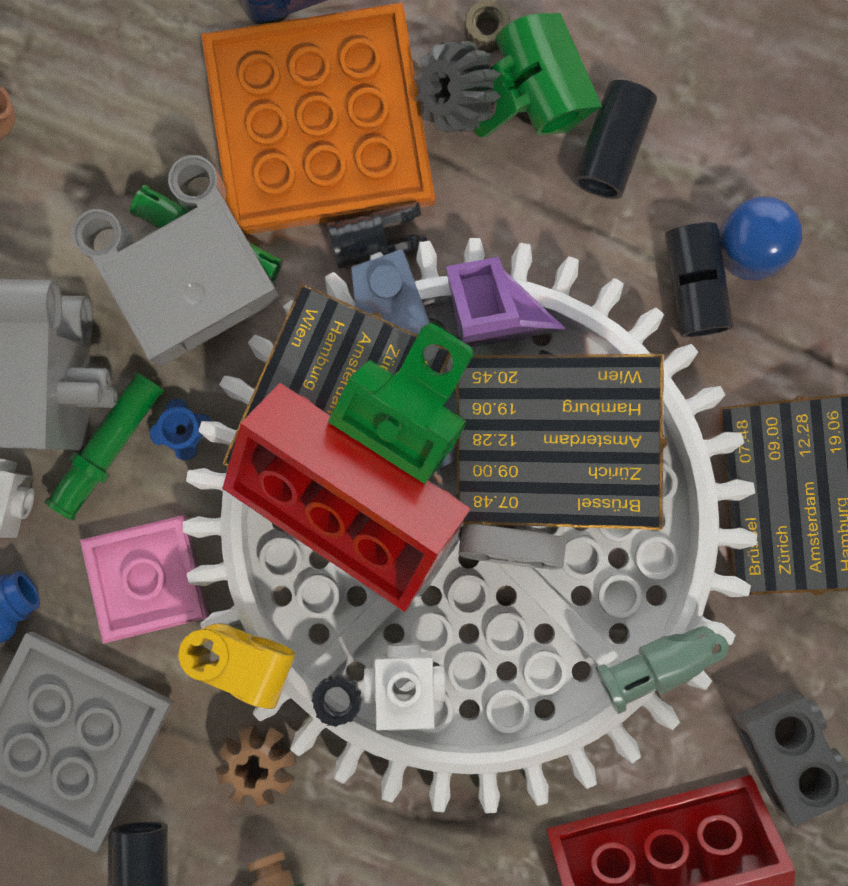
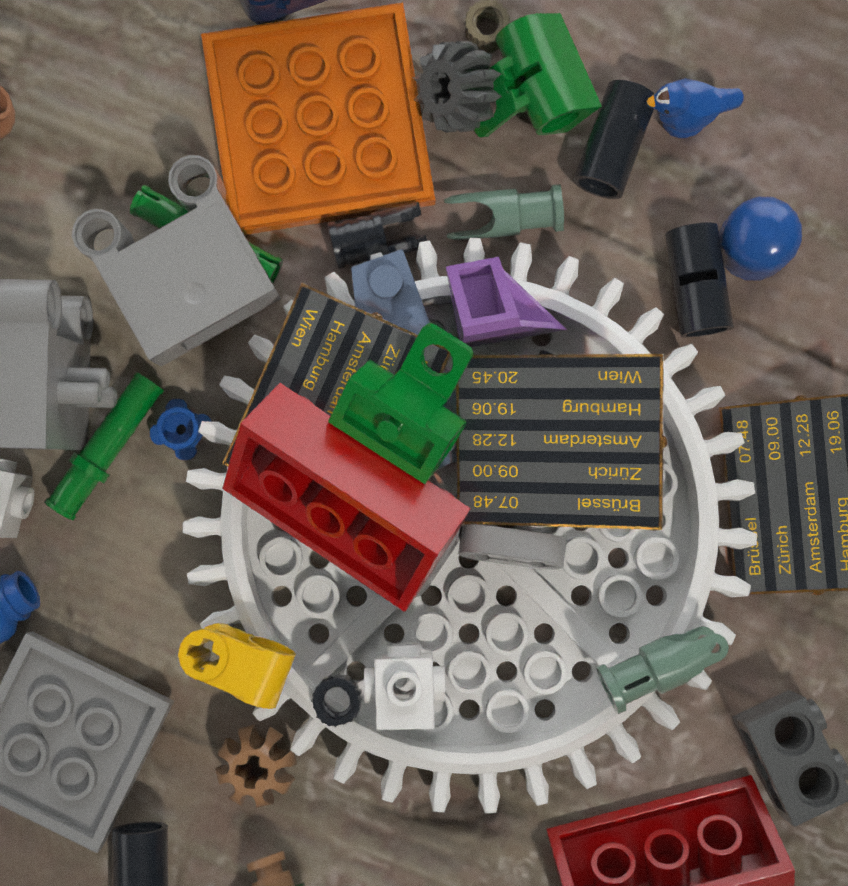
bright pink tile [80,515,209,644] -> none
none -> sand green piece [443,184,564,240]
none -> blue animal [647,78,744,138]

